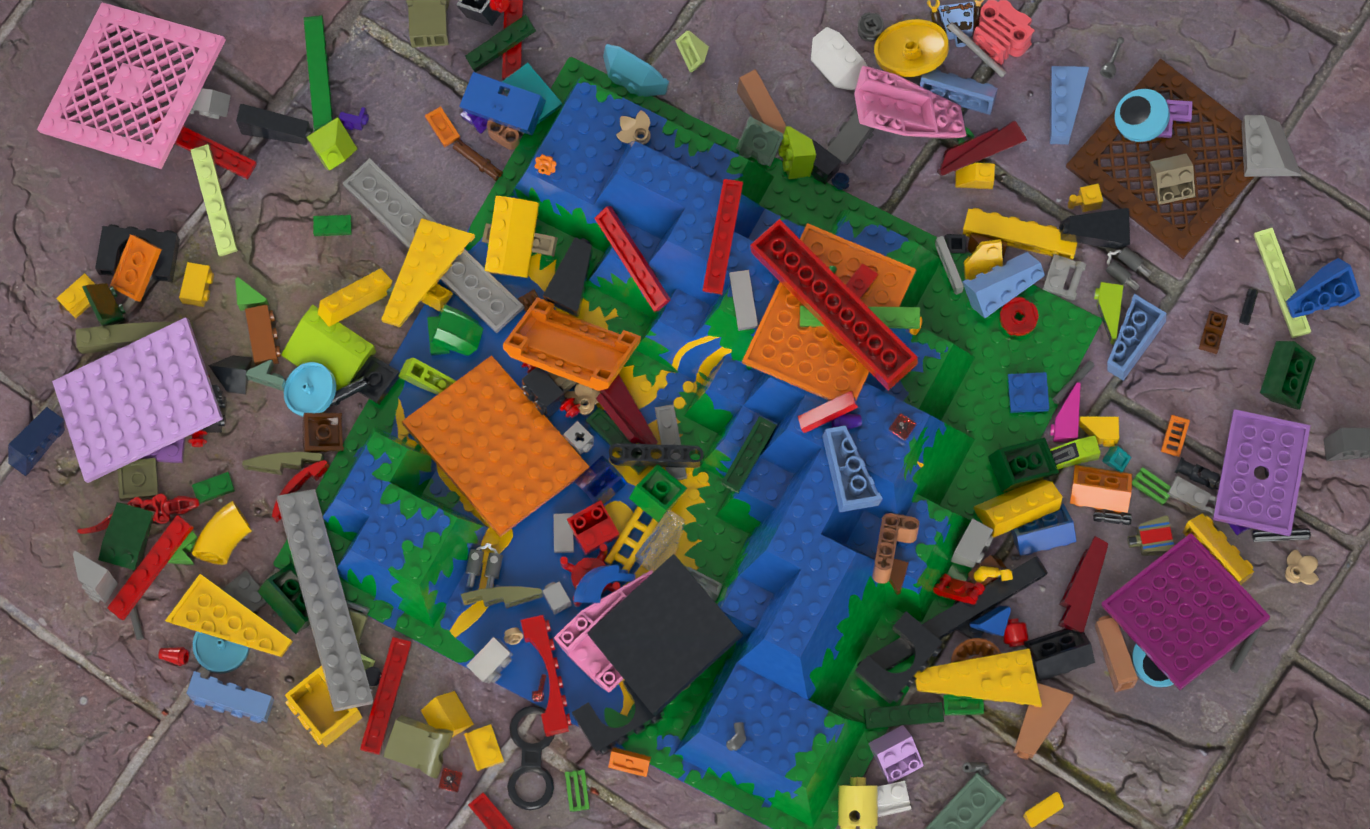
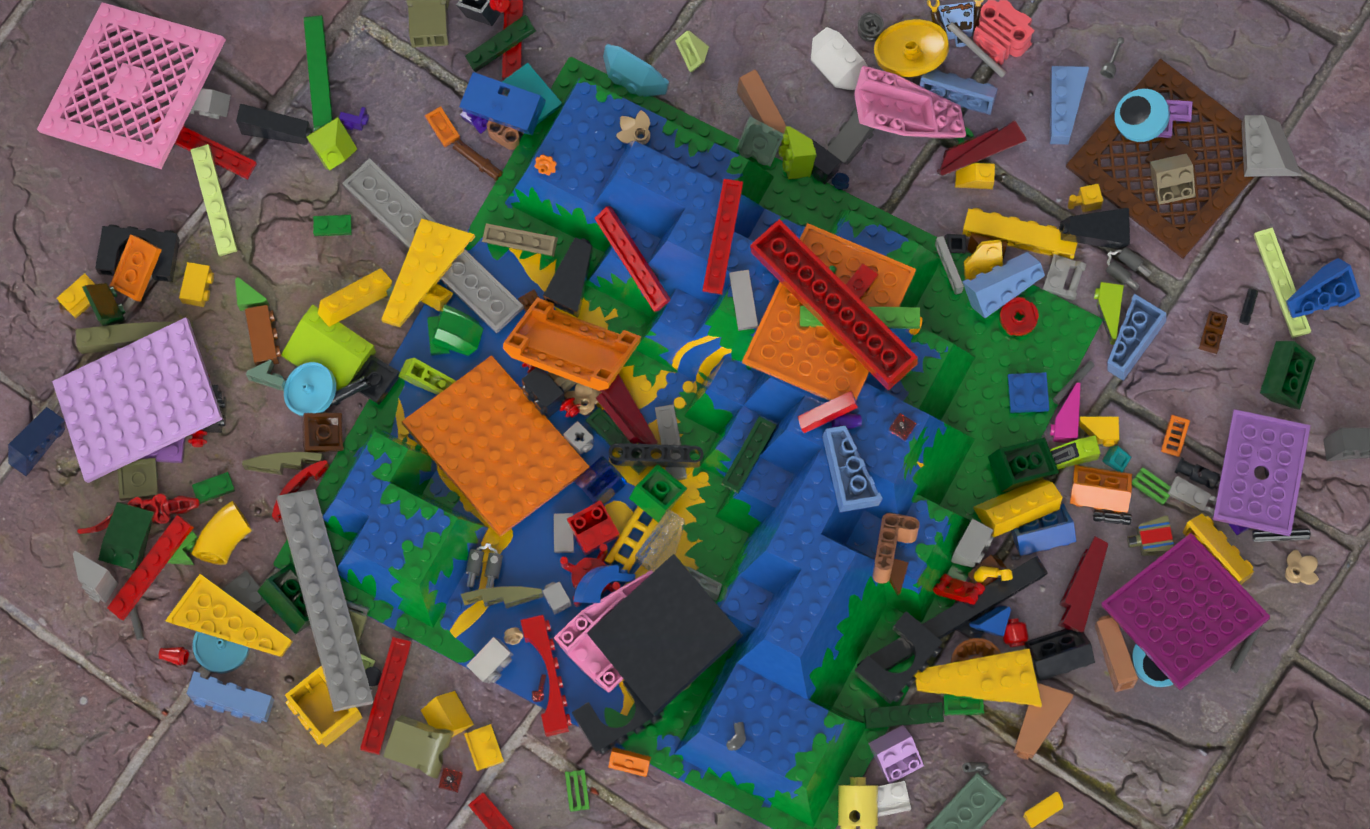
black slope [208,355,252,395] -> none
yellow slope [485,196,539,278] -> none
black bar [507,706,555,811] -> none

